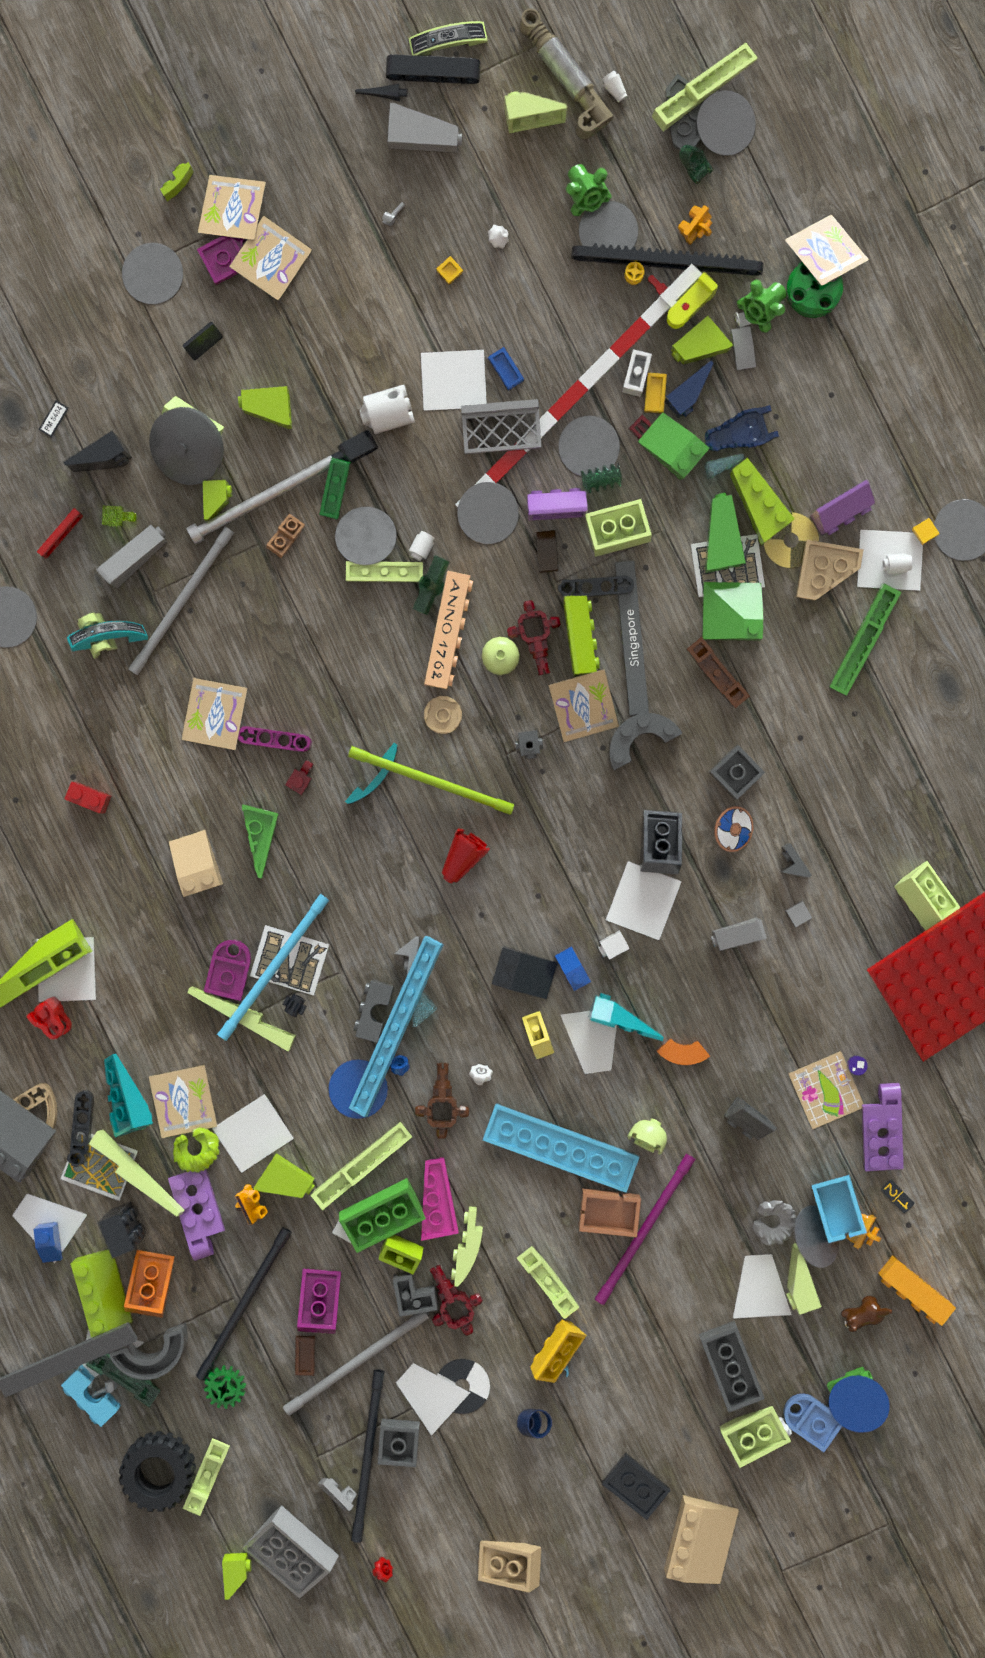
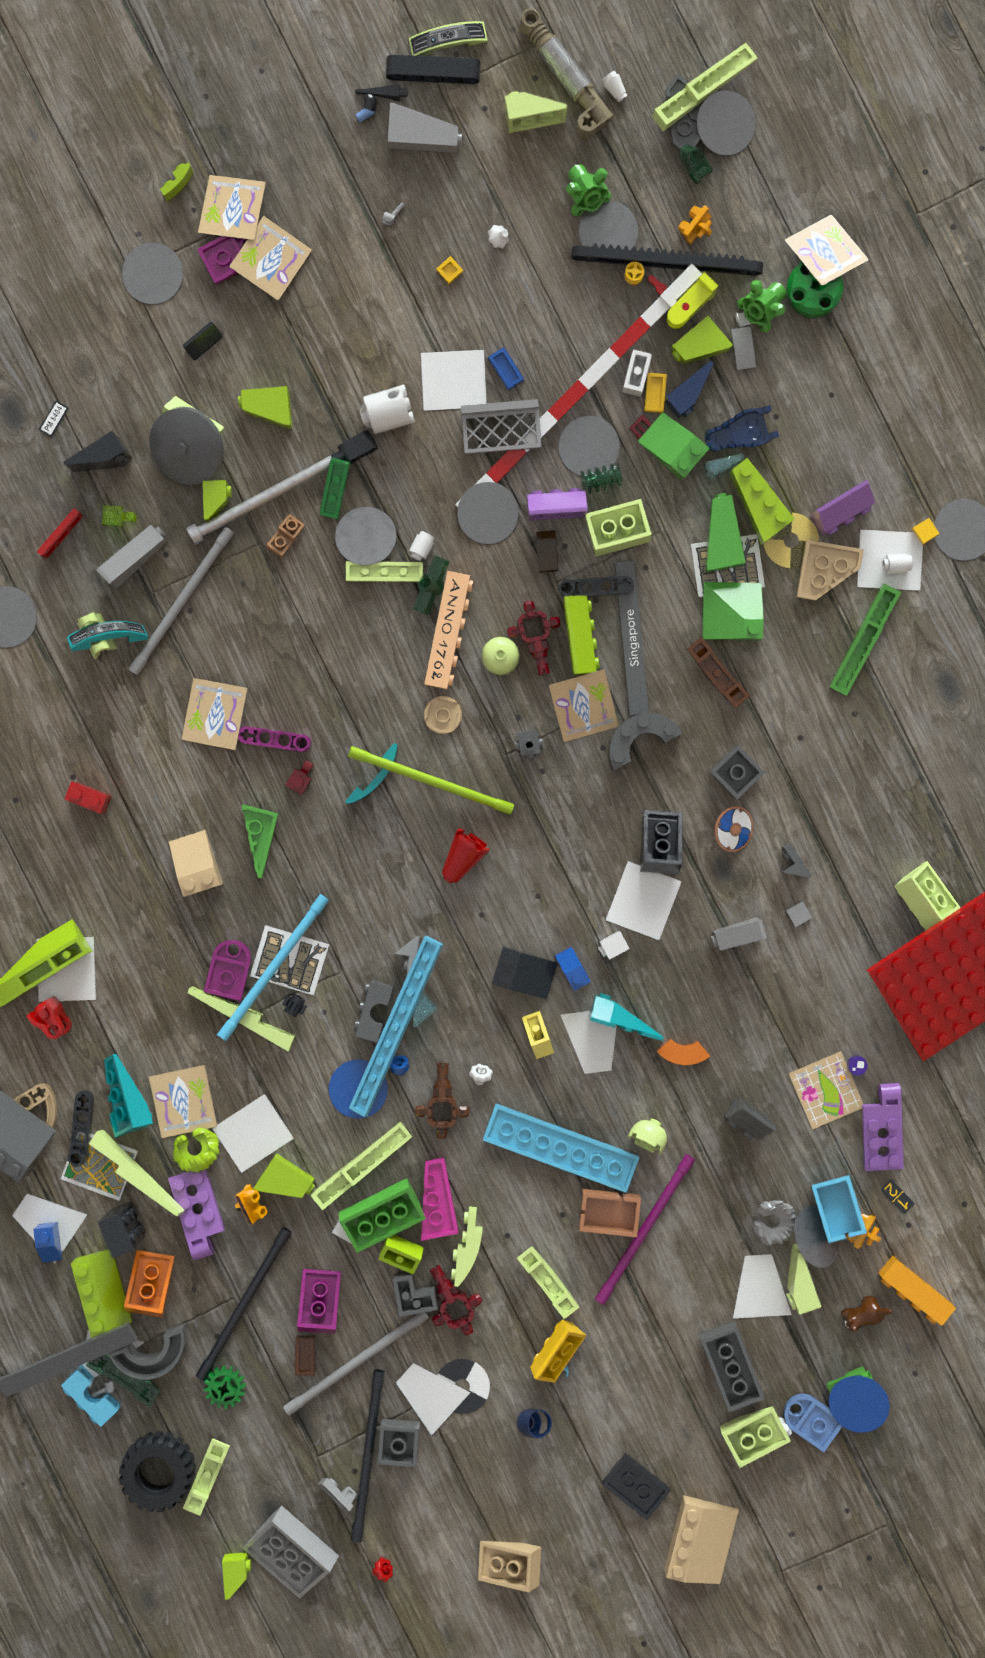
none -> arm [355,94,377,123]

